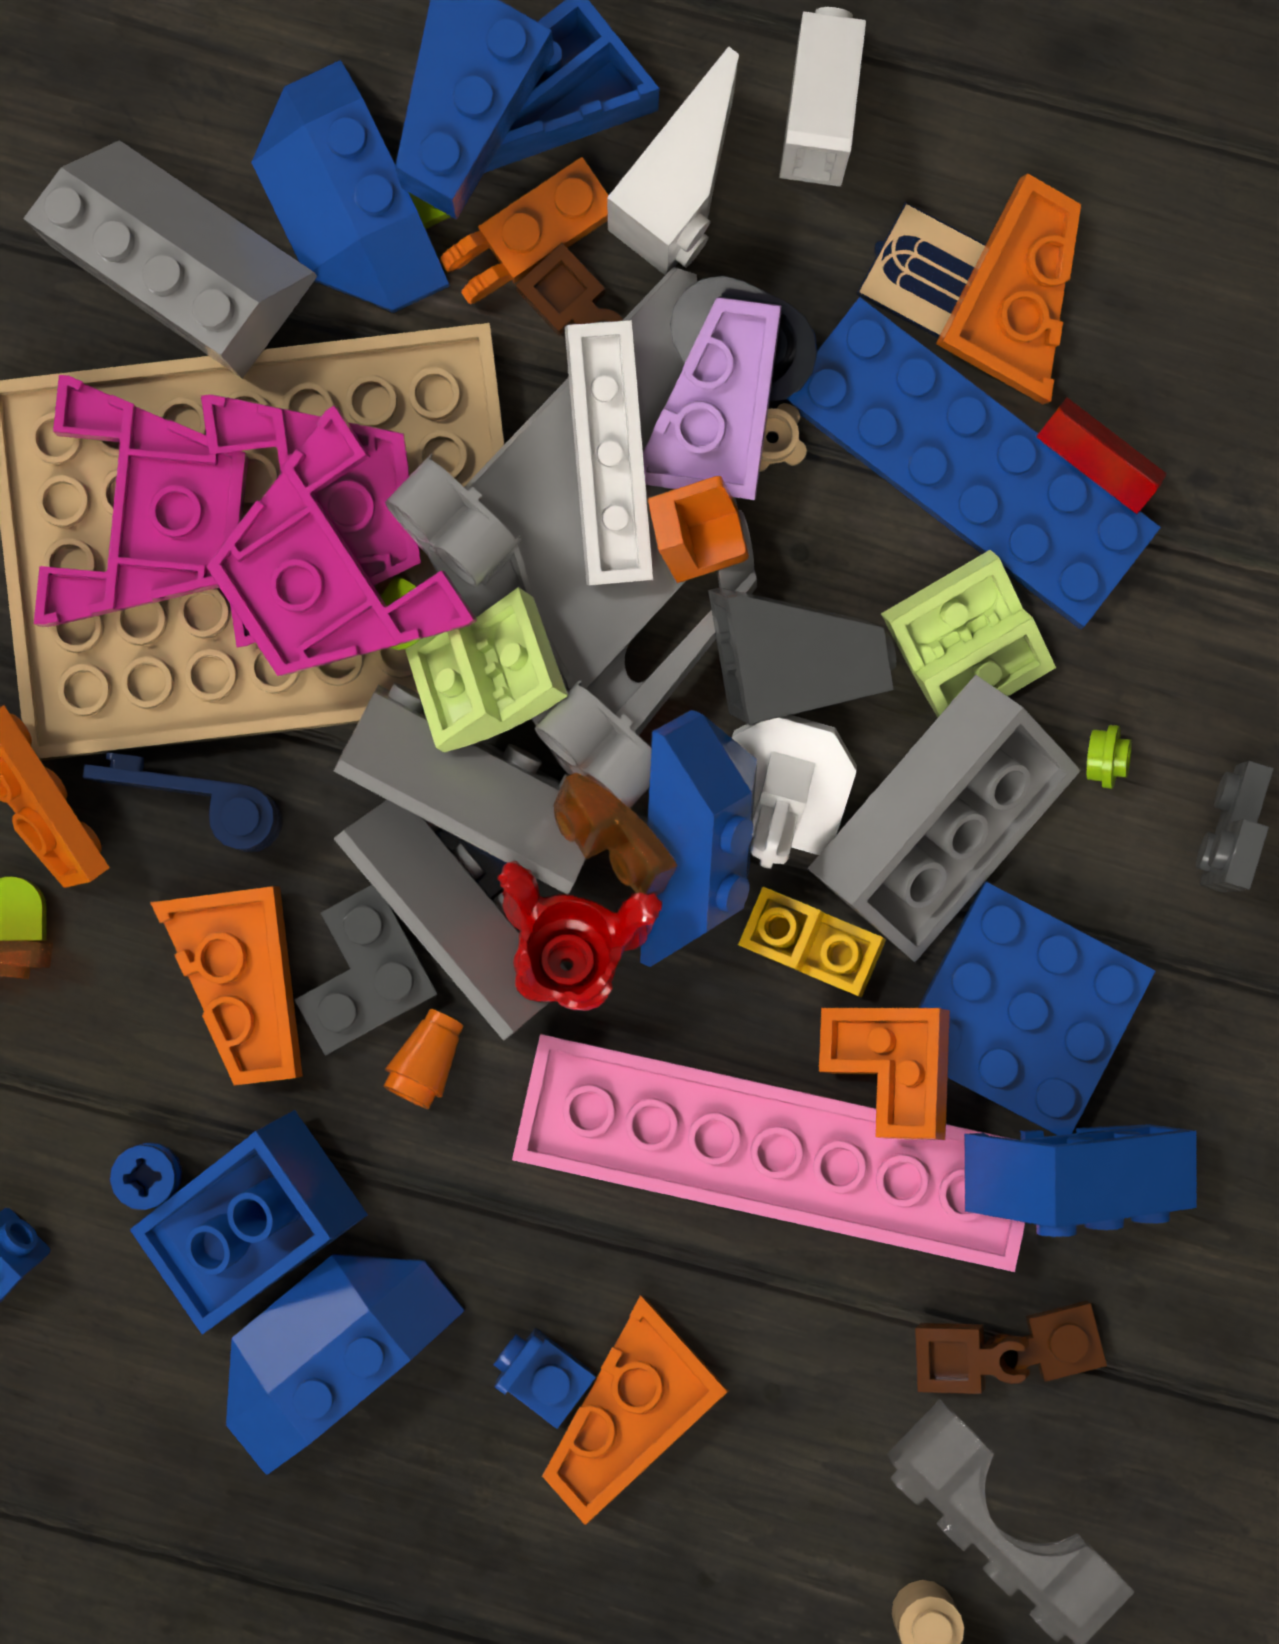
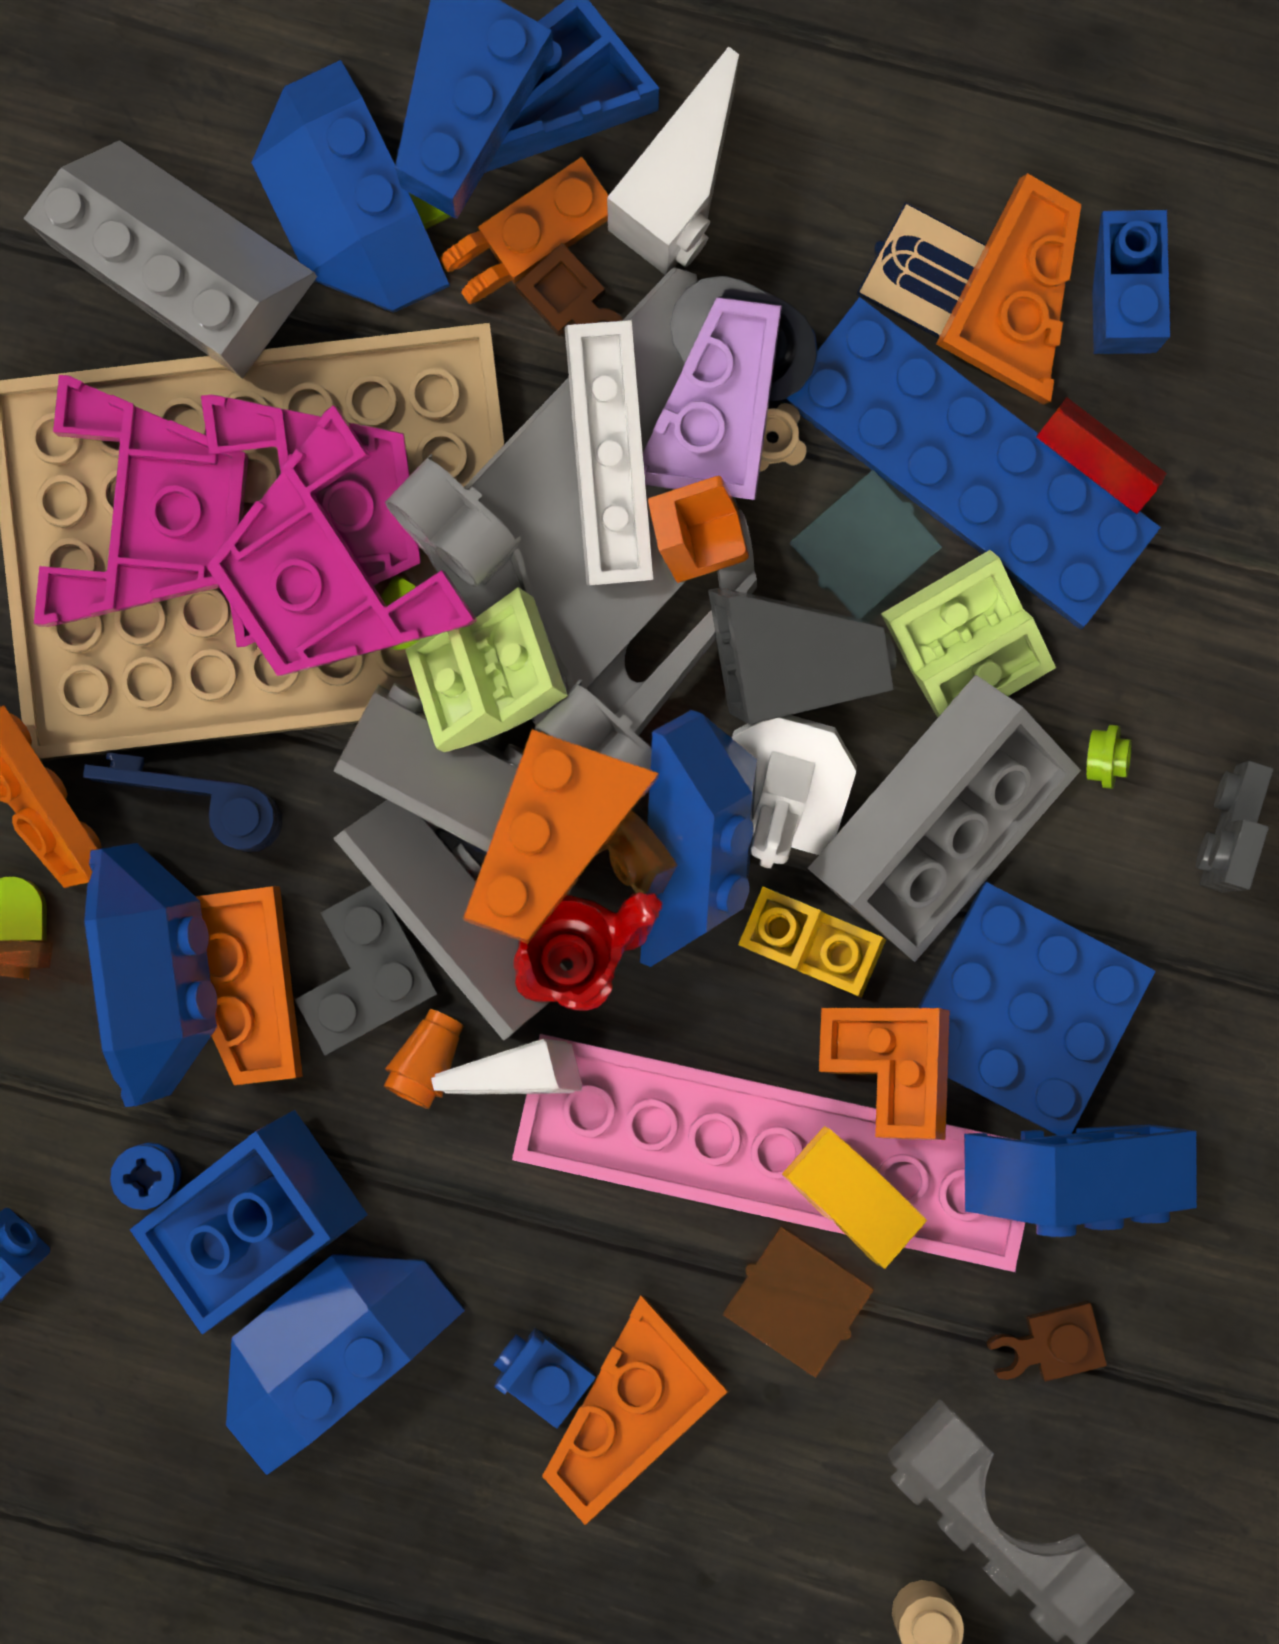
white slope [779,7,866,186] -> none
reddish brown plate [915,1323,1030,1394] -> none
none -> blue wedge [84,843,217,1107]
none -> white slope [431,1039,582,1095]
none -> orange wing [463,729,659,943]
none -> clear orange piece [722,1226,874,1378]
none -> yellow slope [782,1126,927,1269]
none -> clear light blue piece [790,470,942,619]
none -> blue slope [1092,210,1170,354]

